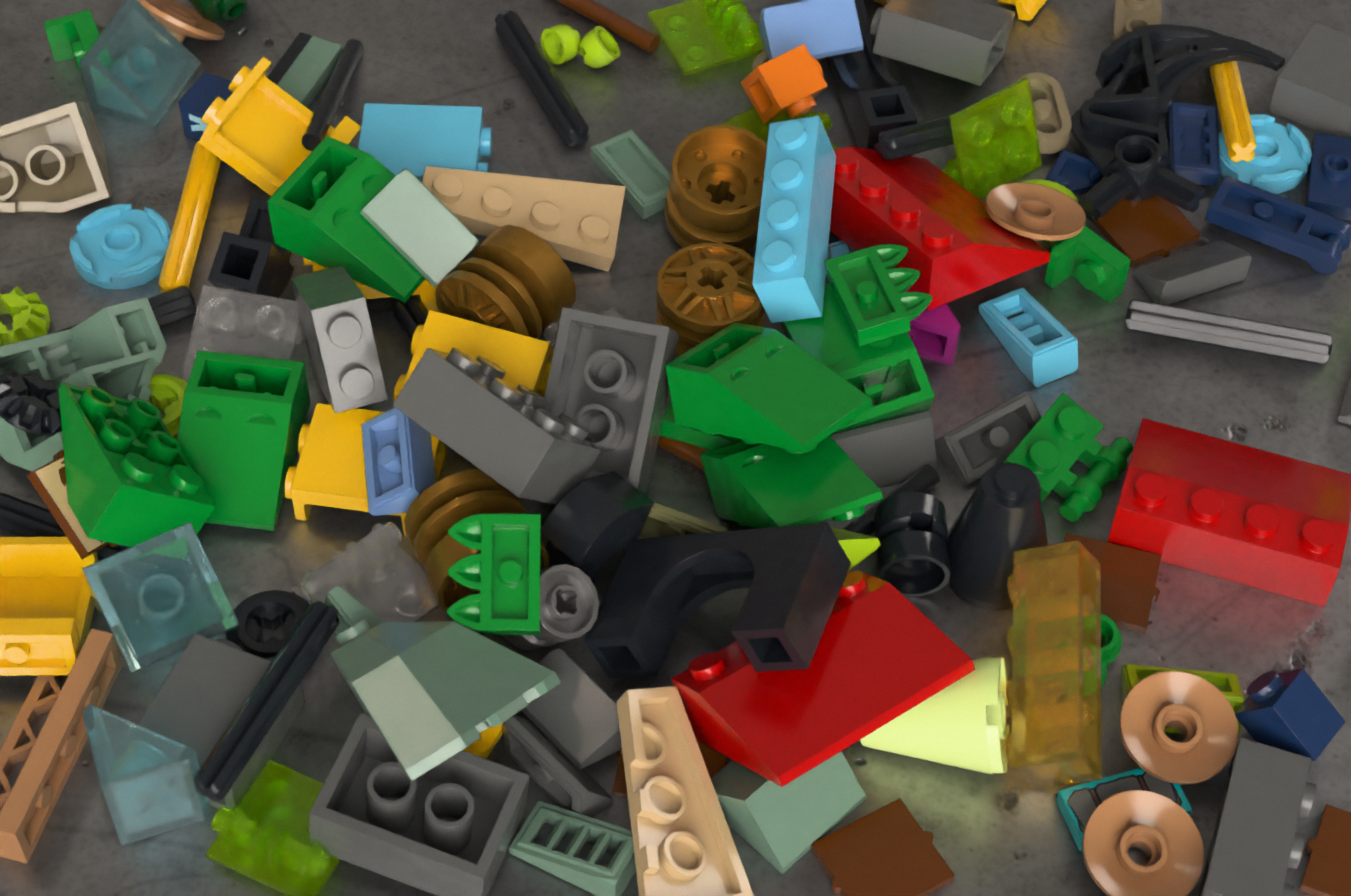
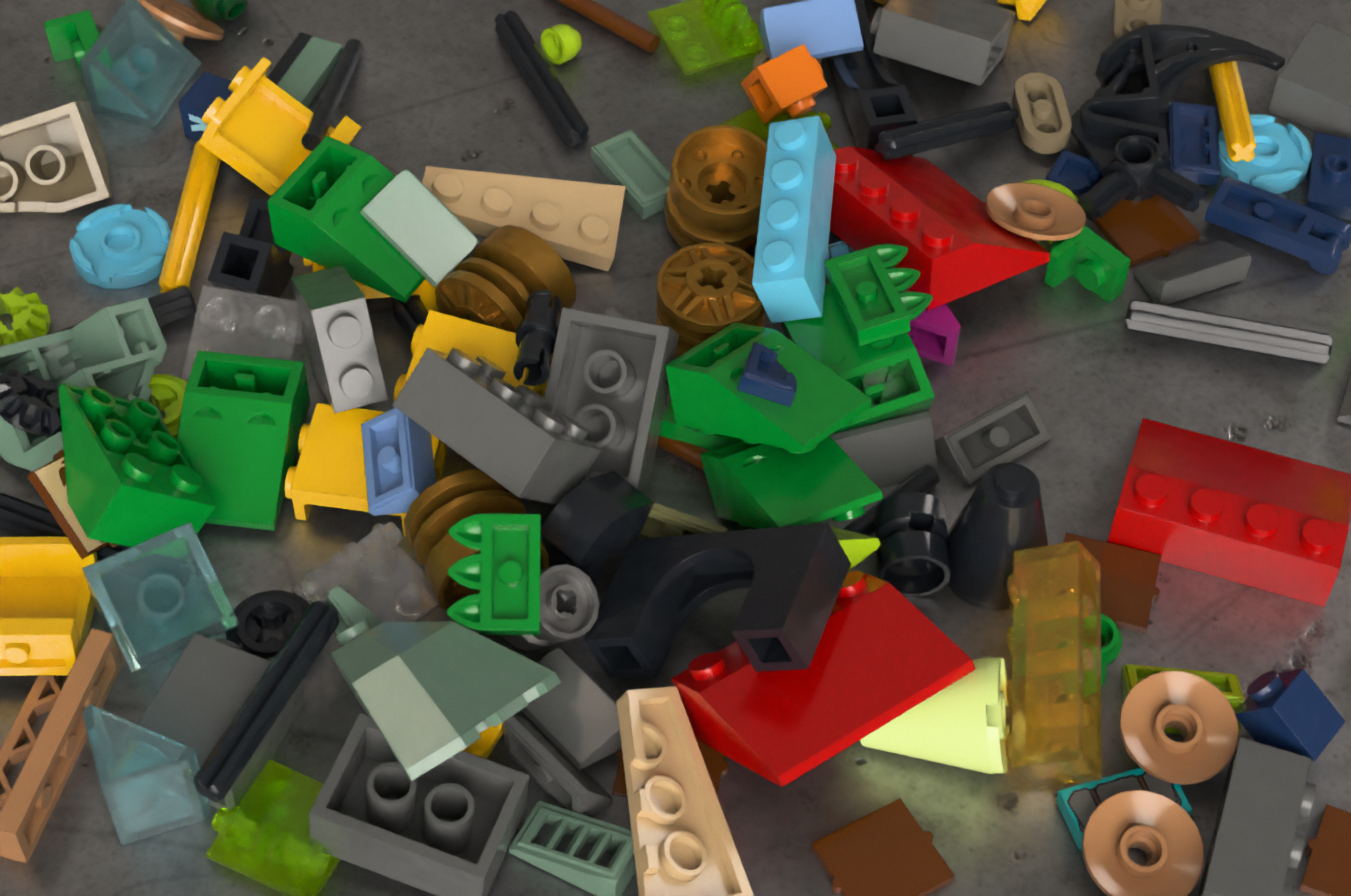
medium azure brick [358,103,493,181] -> none
lime hinge [578,26,620,68] -> none
sand green slope [711,751,866,874] -> none
clear neon green hinge [942,77,1042,199] -> none
medium azure slope [979,288,1078,387] -> none
green plate [1004,392,1133,522] -> none
none -> black pin [513,290,561,386]
none -> dark blue tile [737,342,797,407]

